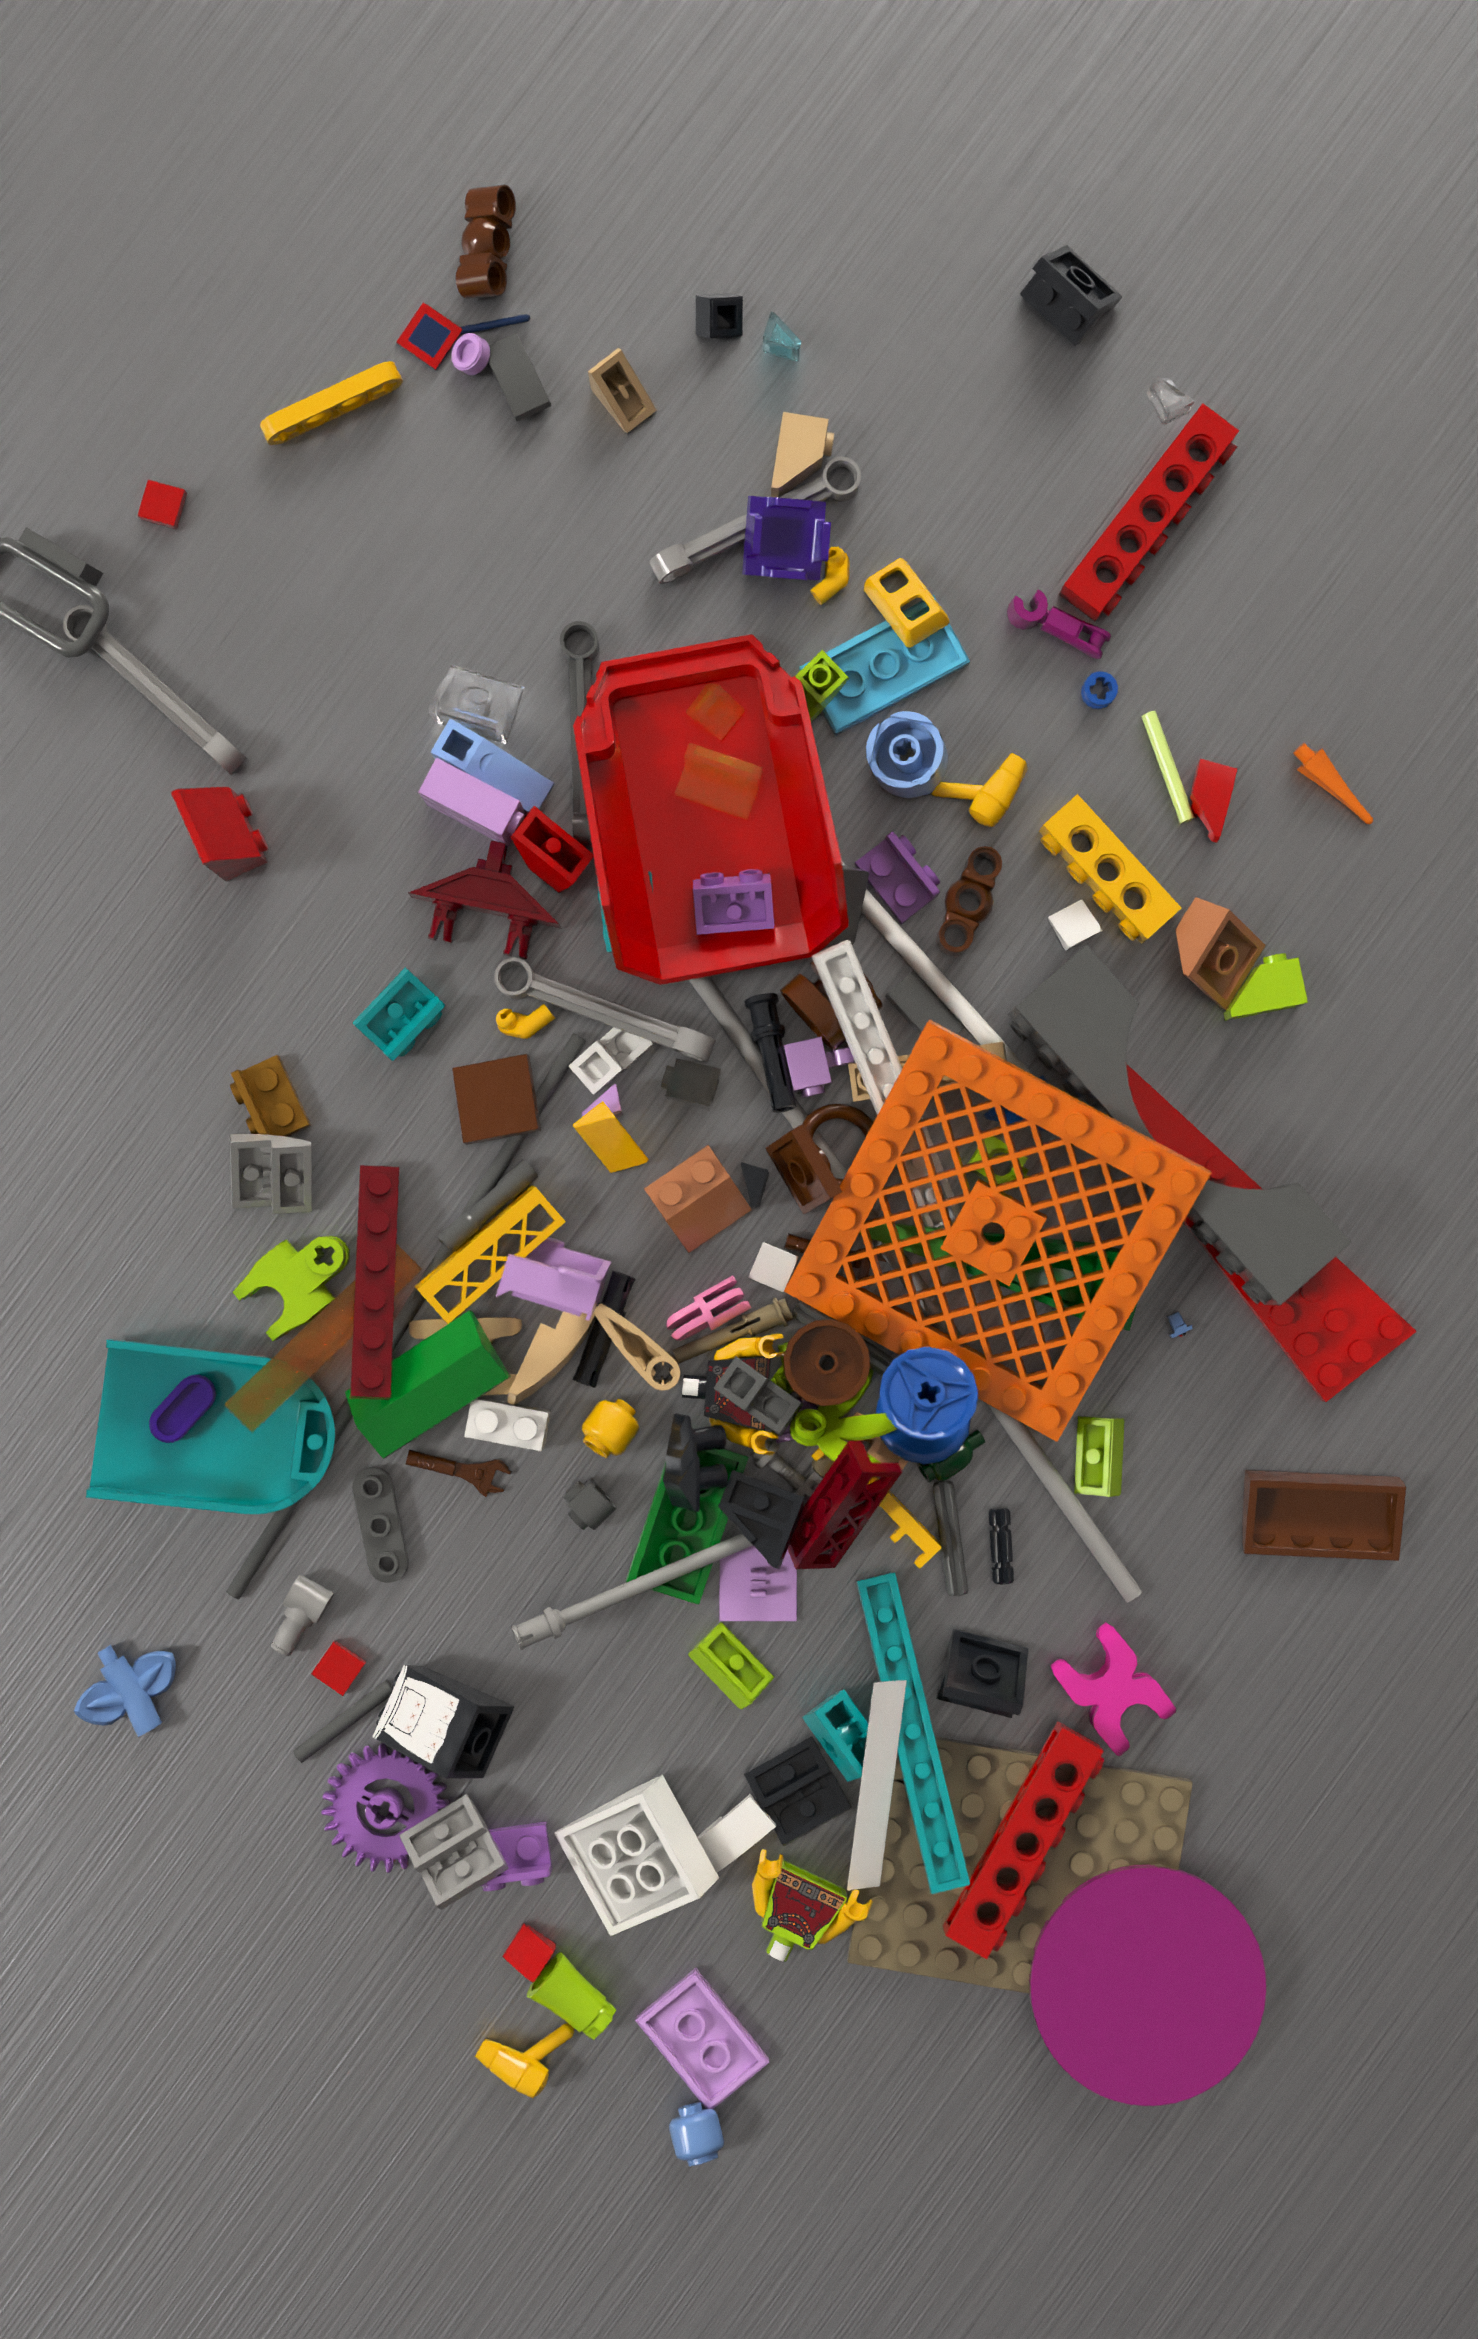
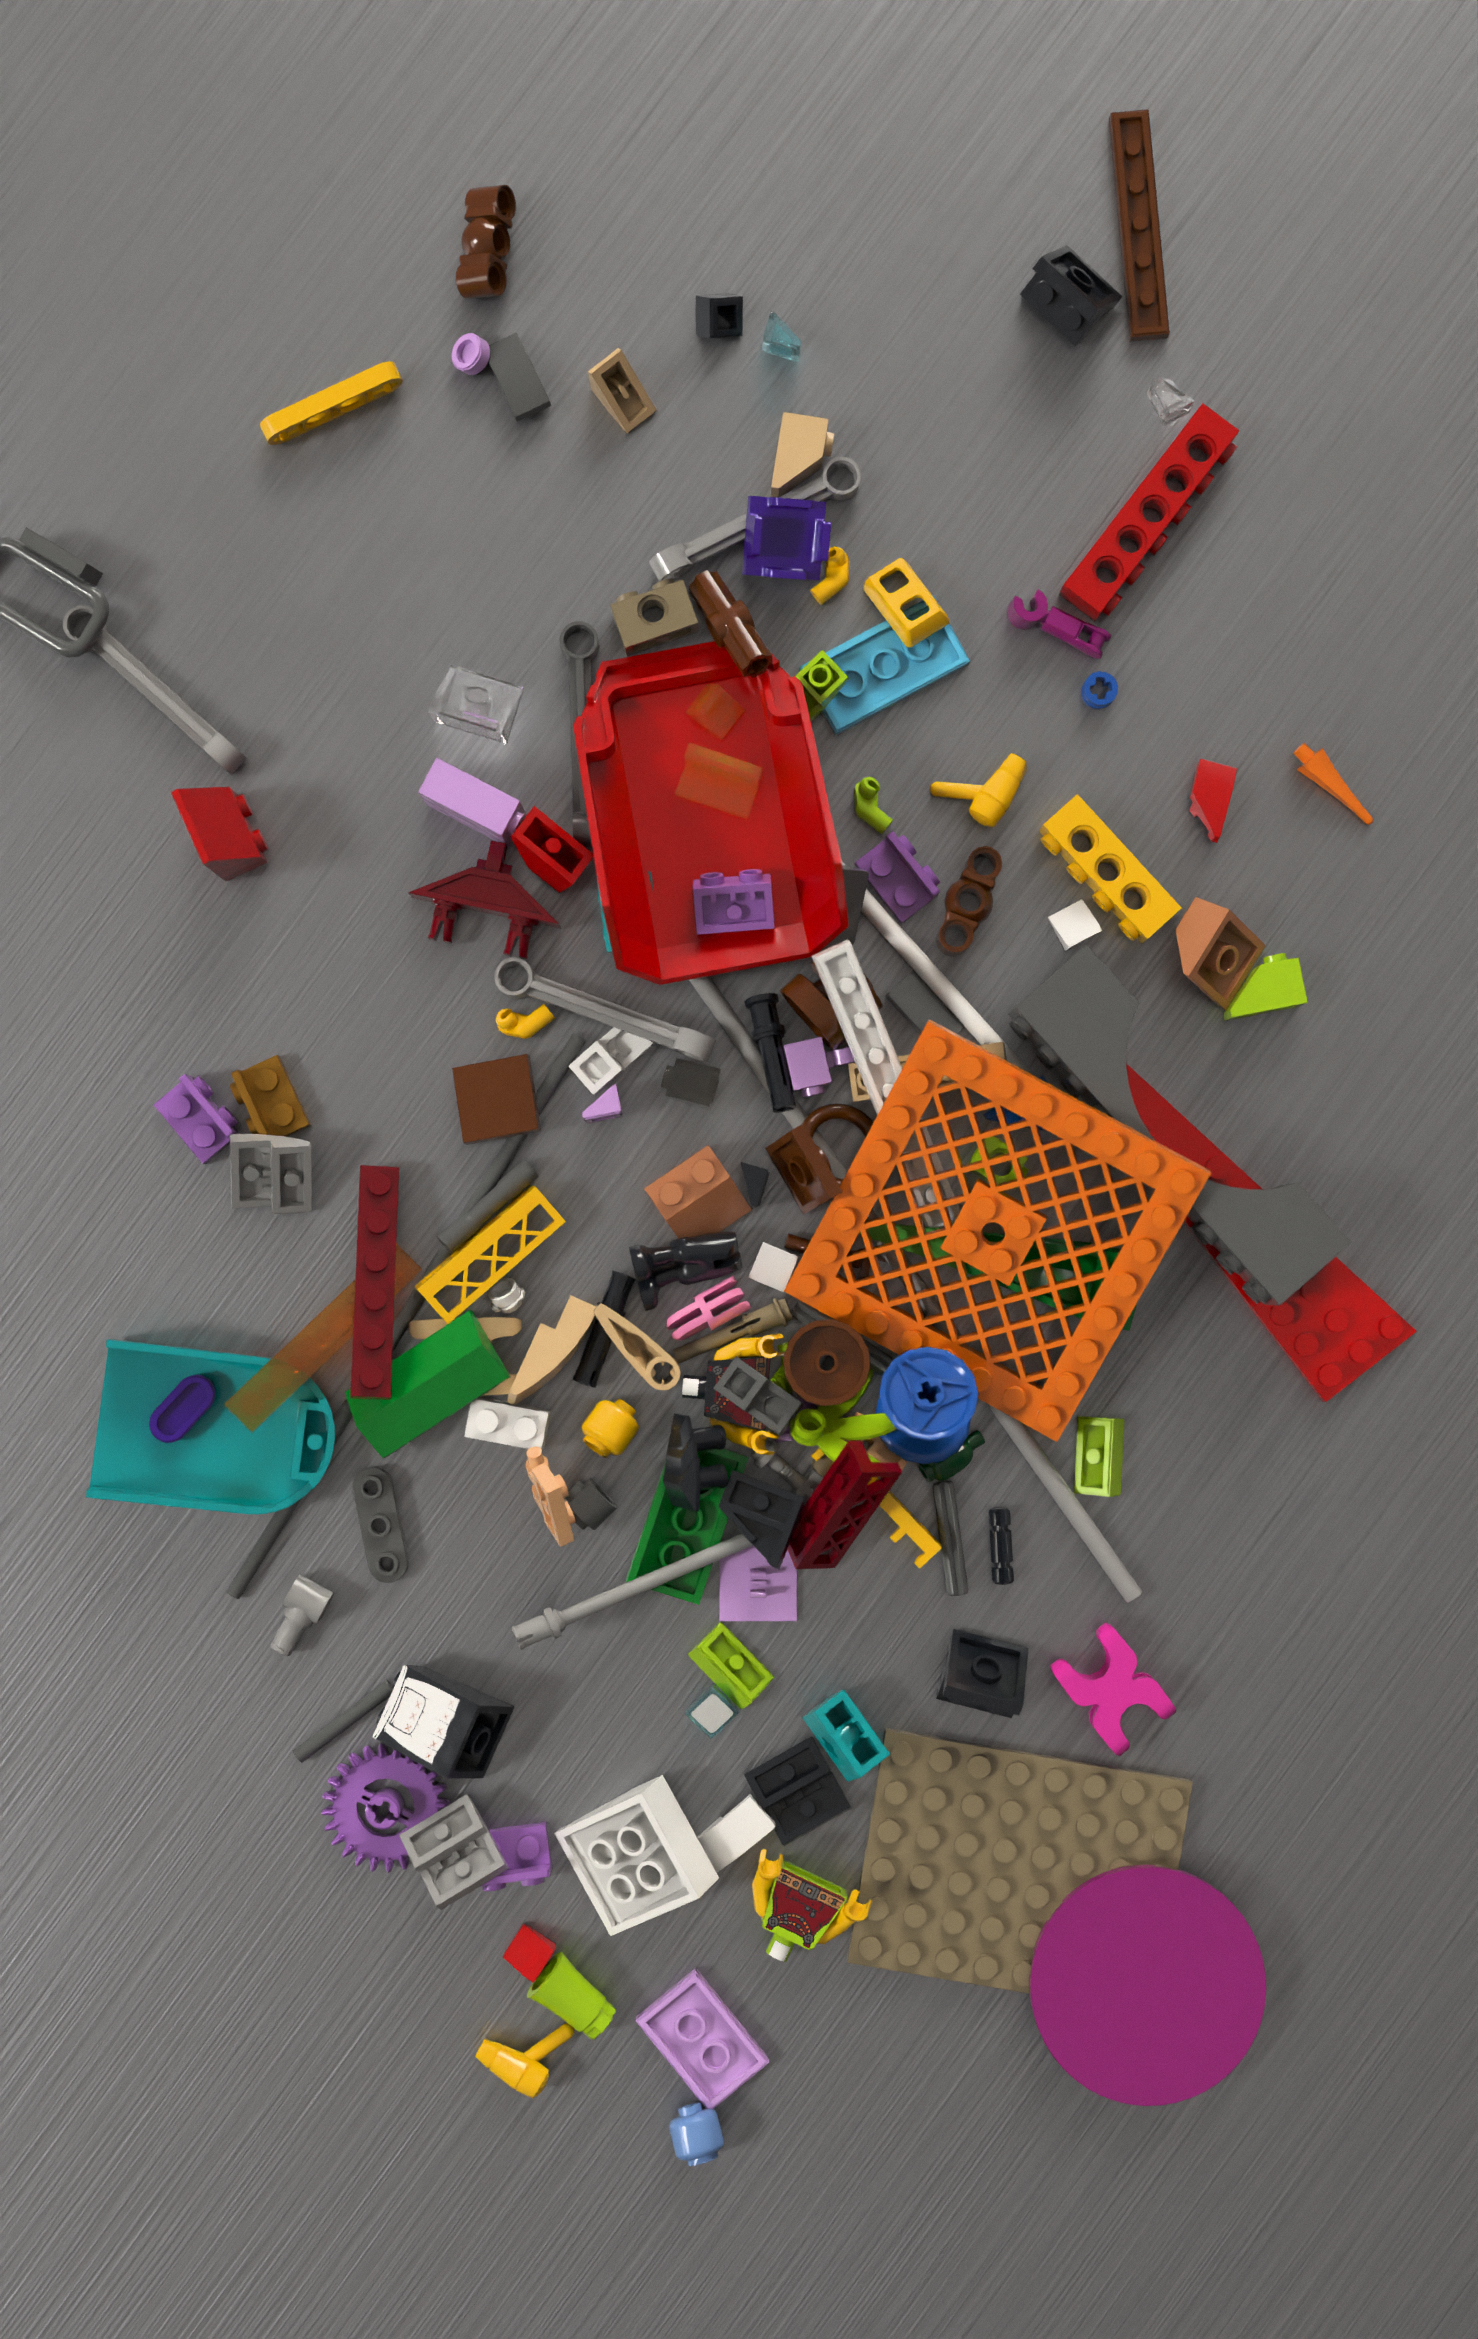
medium blue plant [74,1645,176,1737] -> none
red tile [137,479,187,530] -> none
lime piece [233,1236,350,1341] -> none
red tile [311,1640,366,1696] -> none
teal bracket [352,967,445,1061] -> none
piece [396,302,530,370] -> none
reddish brown piece [405,1450,511,1497] -> none
light blue slope [431,719,554,813] -> none
lavender piece [496,1235,611,1320] -> none
yellow slope [572,1101,649,1173] -> none
white sticker [847,1680,907,1891] -> none
teal plate [856,1572,970,1894] -> none
light blue brick [866,711,948,798] -> none
red brick [943,1721,1104,1959] -> none
yellowish green bar [1141,711,1195,824] -> none
medium blue piece [1167,1312,1193,1338] -> none
reddish brown slope [1242,1470,1406,1561] -> none
none -> medium lavender bracket [154,1074,240,1164]
none -> white plate [488,1278,525,1313]
none -> light nougat plate [525,1447,576,1547]
none -> dark tan brick [610,579,699,656]
none -> black piece [629,1232,742,1311]
none -> slope [685,1683,740,1739]
none -> reddish brown piece [688,570,773,678]
none -> lime arm [854,777,893,835]
none -> reddish brown tile [1109,109,1170,341]

